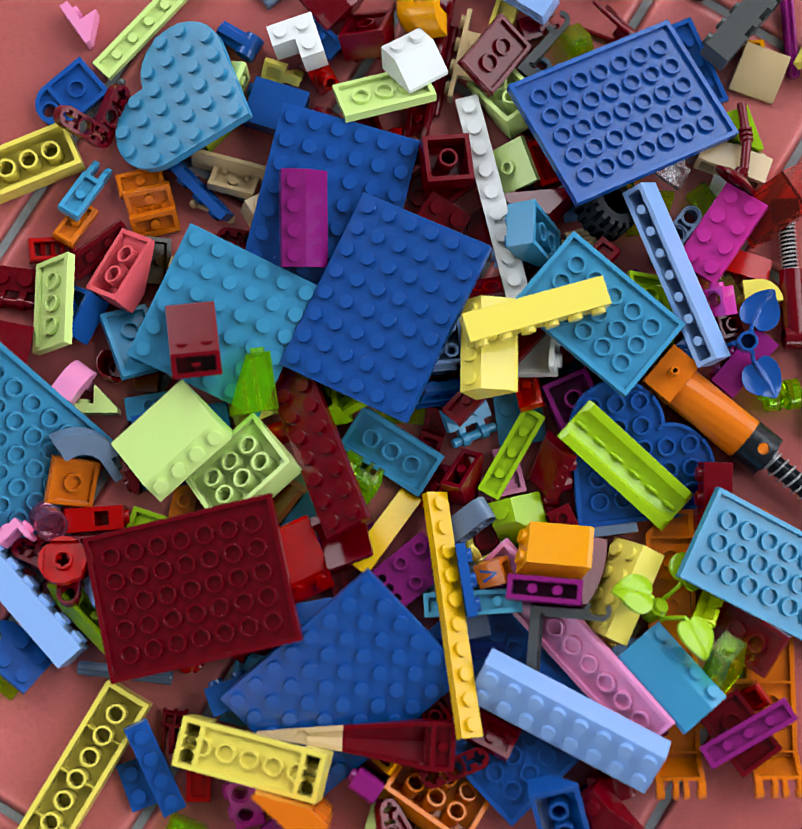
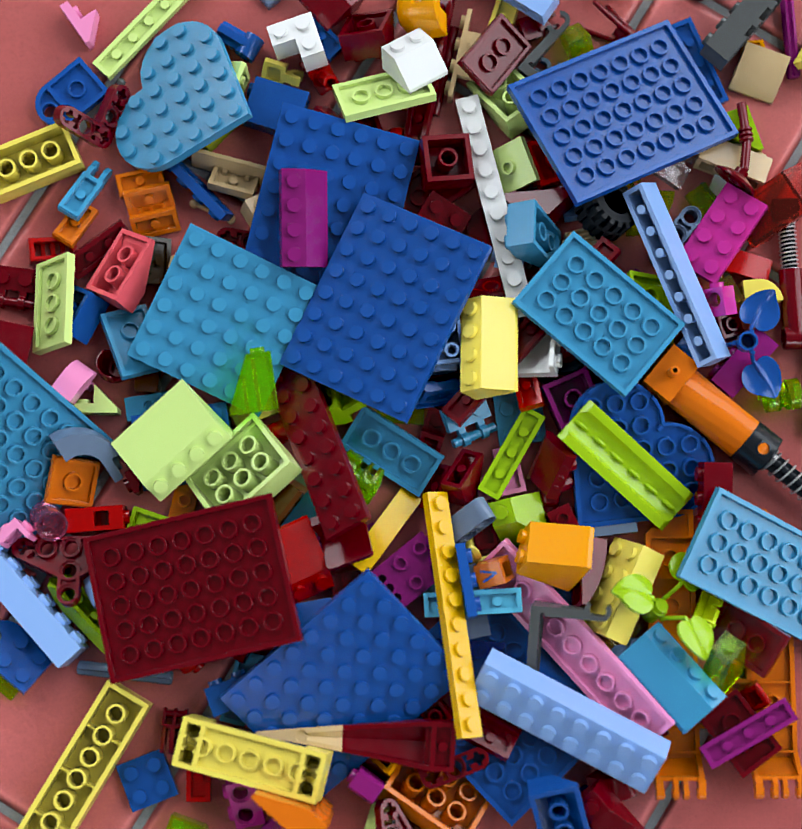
red plate [38,536,88,586] -> none
blue plate [123,718,187,818] -> none
dark red slope [165,301,222,379] -> none
light yellow brick [459,275,612,349] -> none
magenta brick [506,573,583,608] -> none

